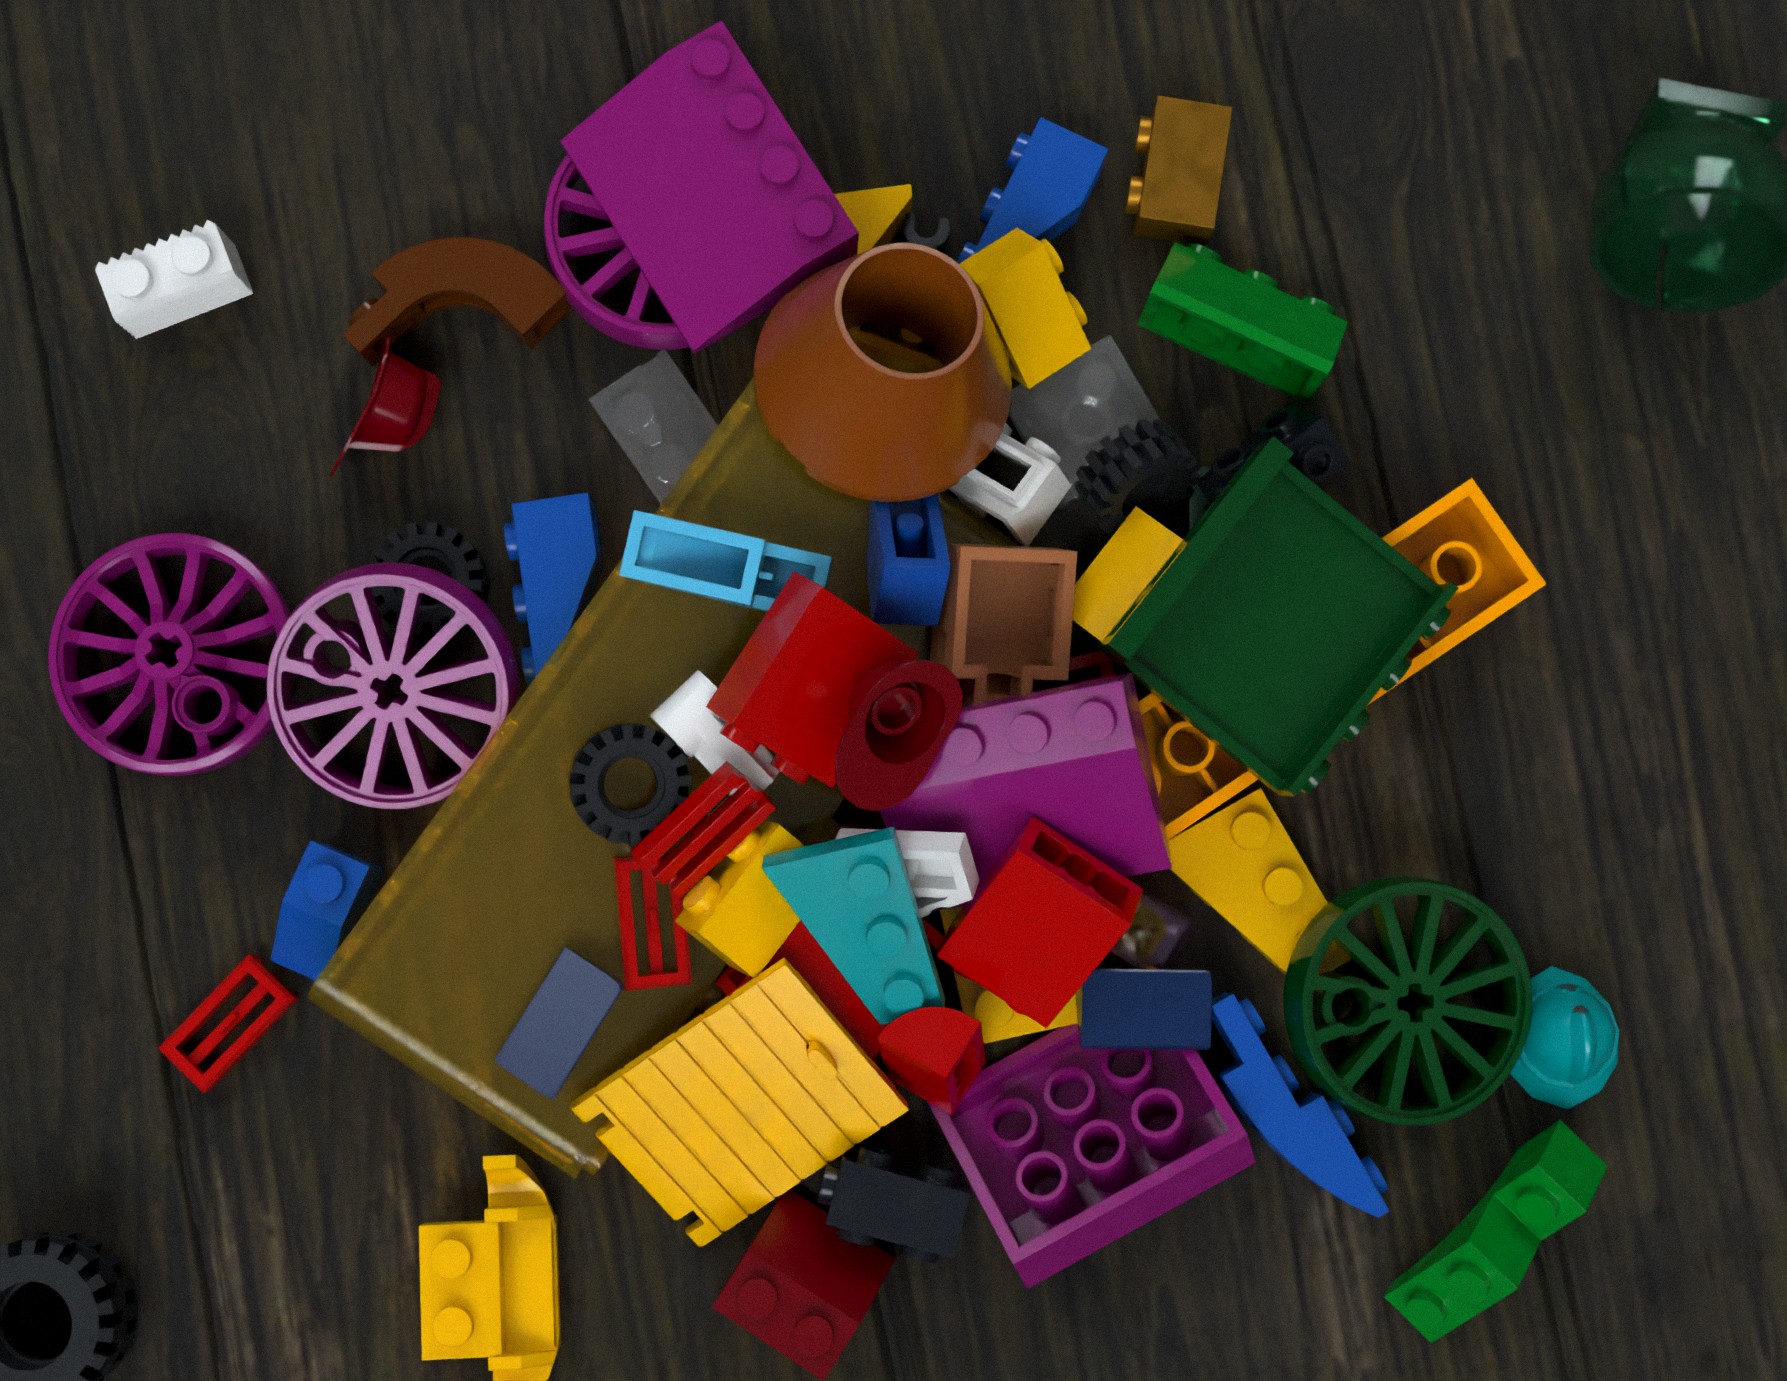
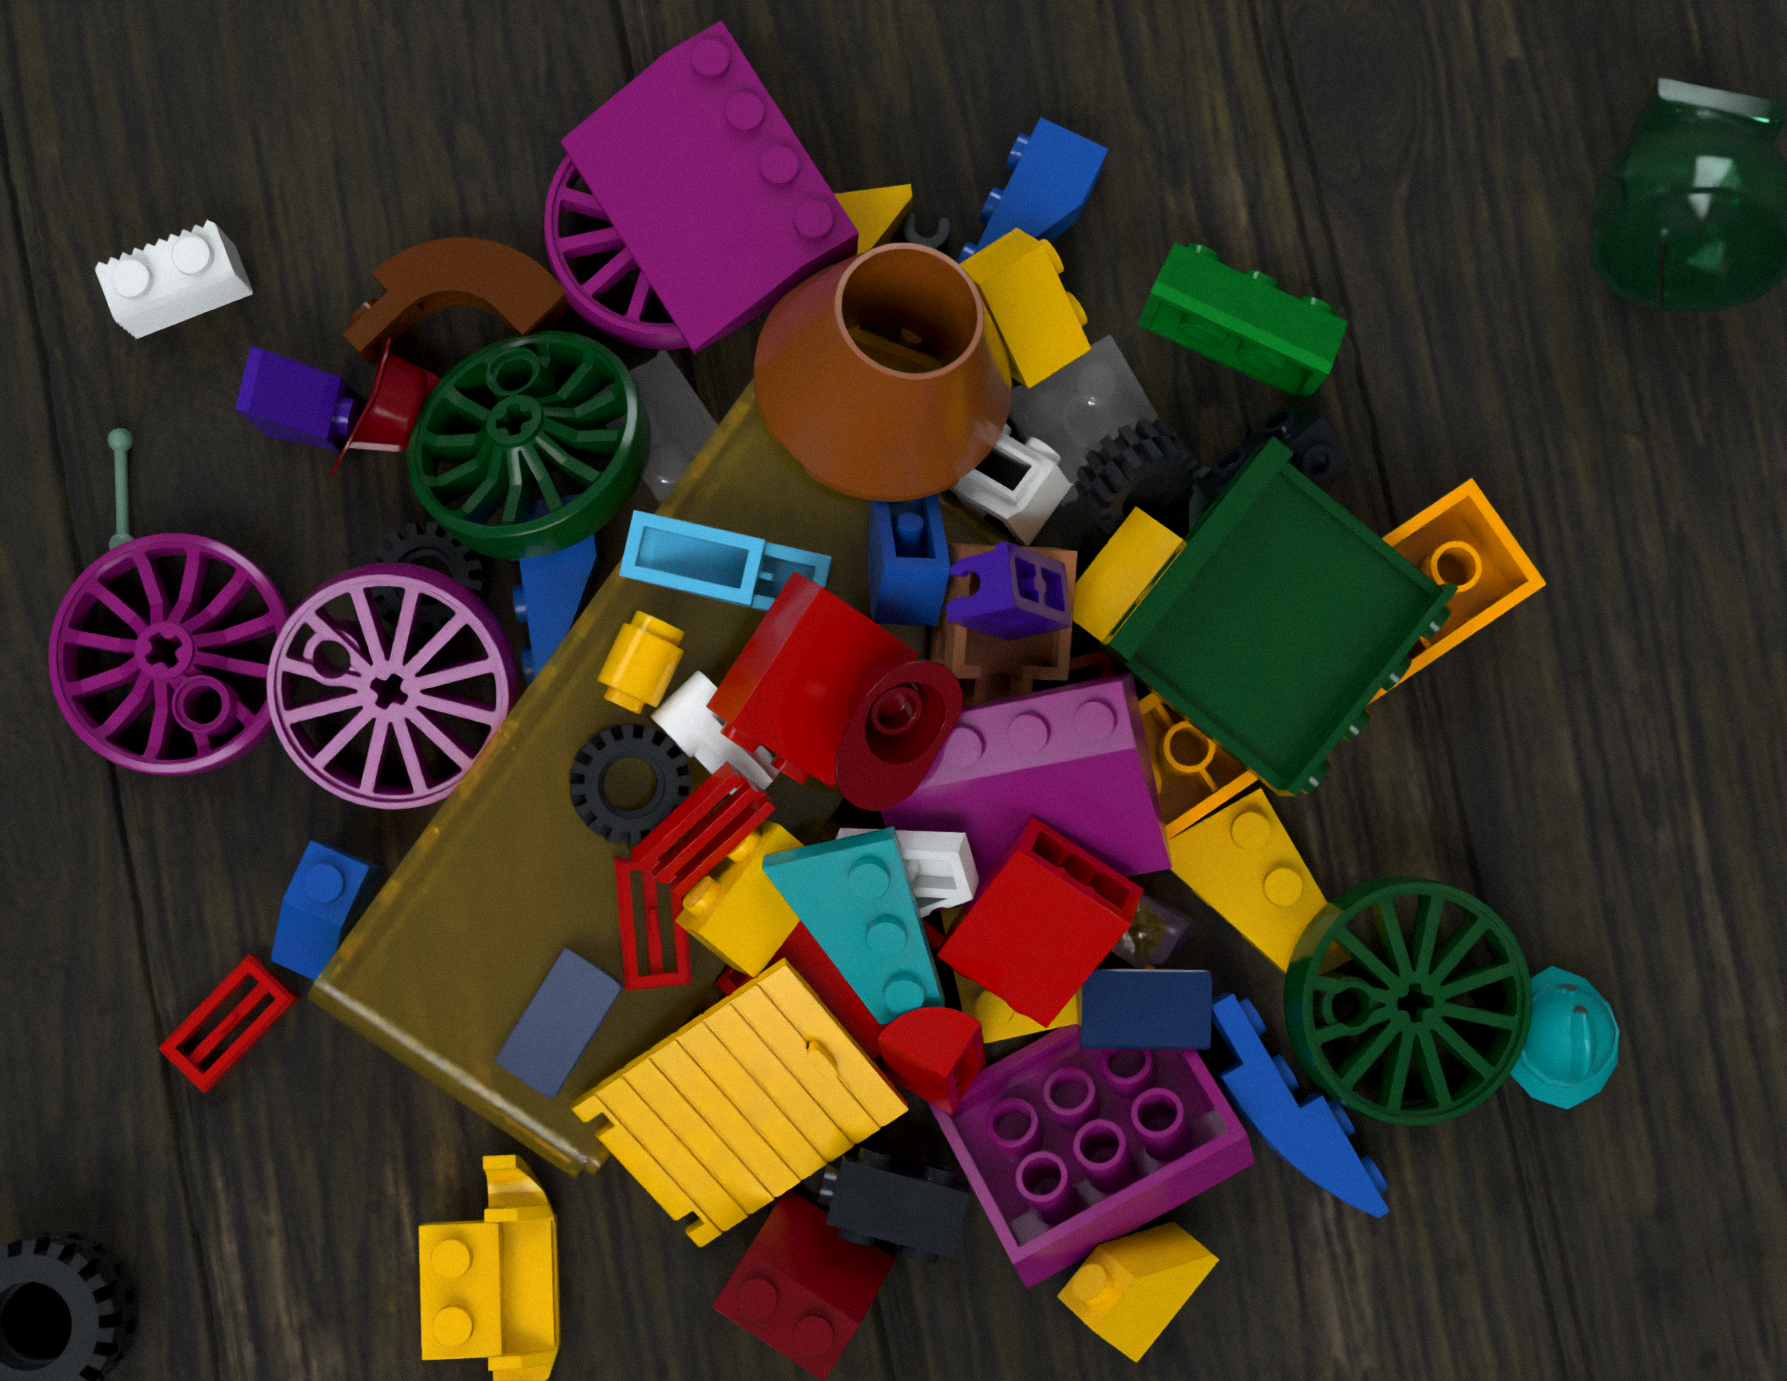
pearl gold brick [1125,96,1232,246] -> none
green arch [1384,1120,1608,1343] -> none
none -> sand green hinge [107,428,135,550]
none -> dark purple slope [235,347,359,452]
none -> dark green piece [407,330,651,559]
none -> yellow brick [597,610,685,715]
none -> dark purple hinge [946,541,1072,641]
none -> yellow slope [1057,1221,1219,1363]

